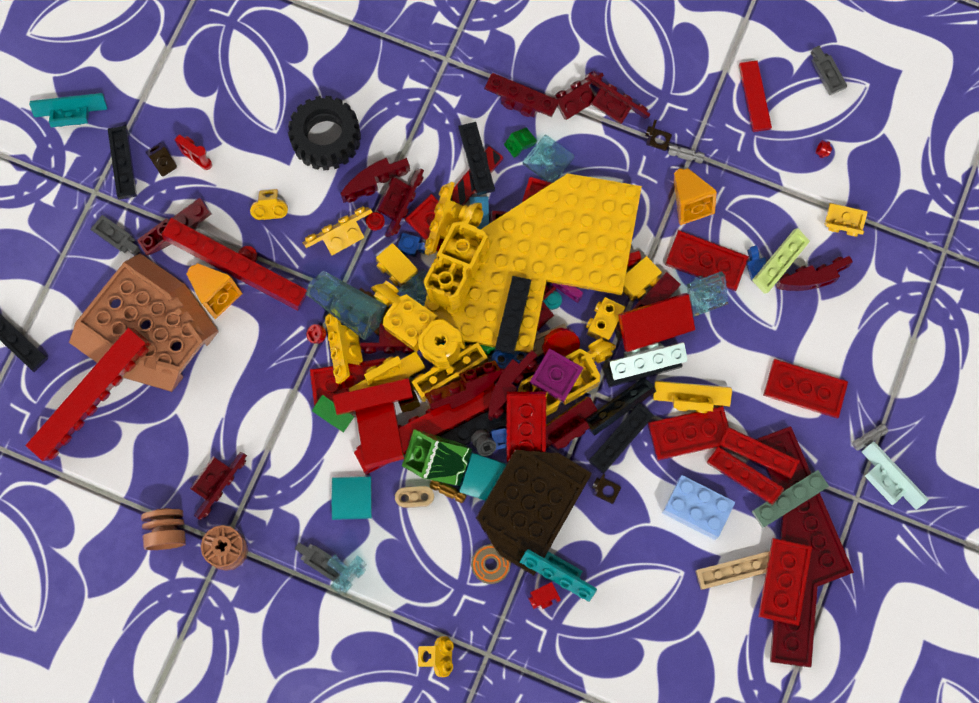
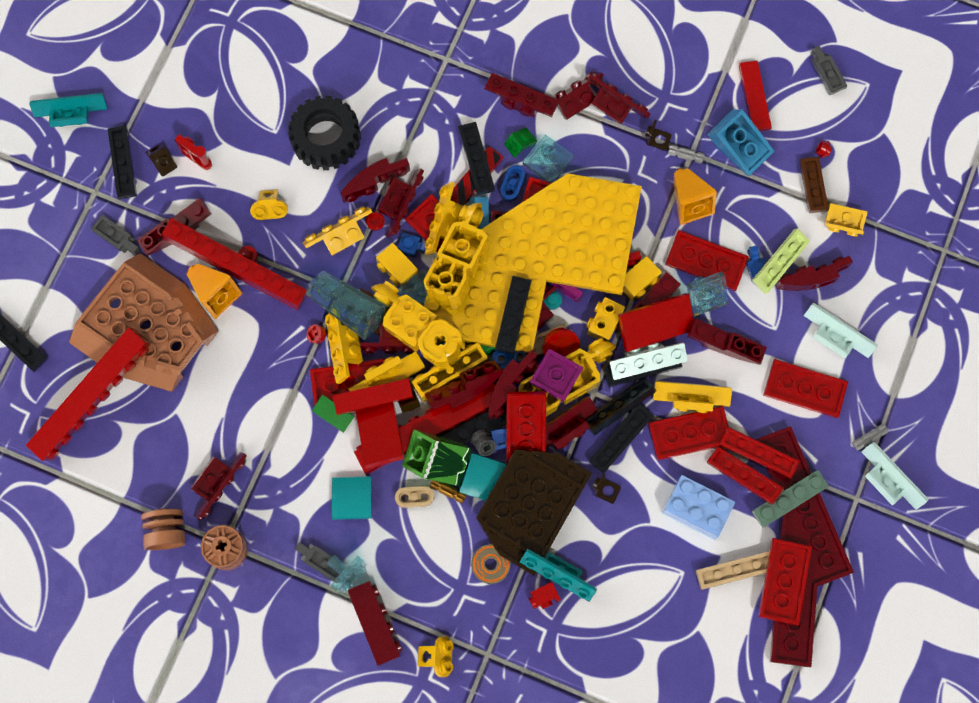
none -> dark red brick [347,581,403,666]
none -> blue plate [500,165,525,202]
none -> dark red slope [687,318,767,365]
none -> dark azure slope [707,109,775,176]
none -> reddish brown plate [799,157,829,213]
none -> light aqua bracket [804,303,878,359]

